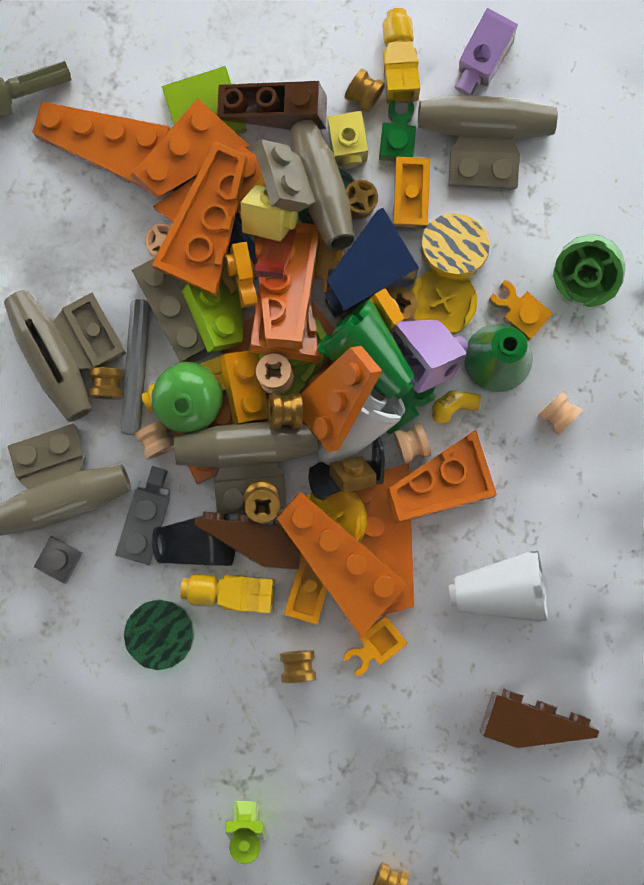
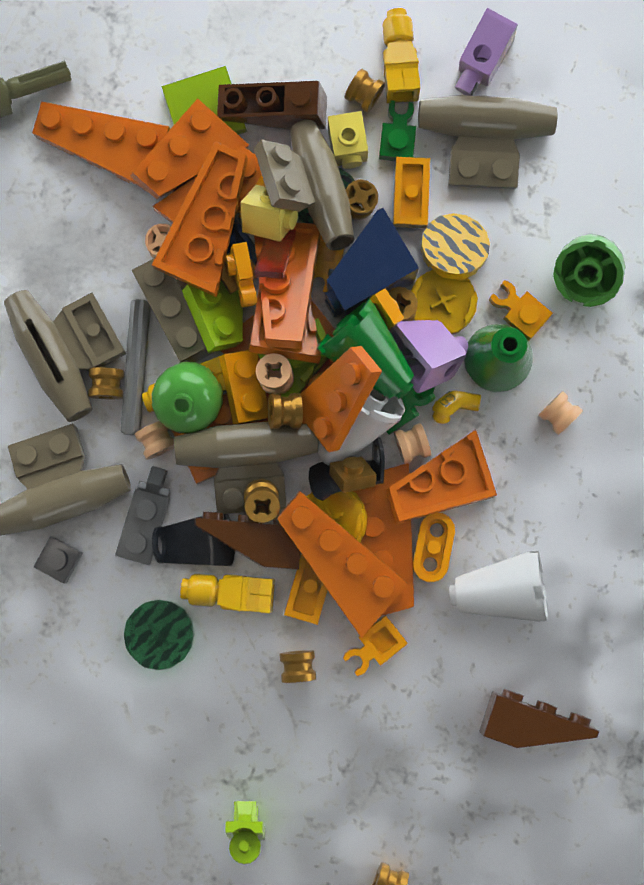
none -> light orange plate [413,512,455,582]

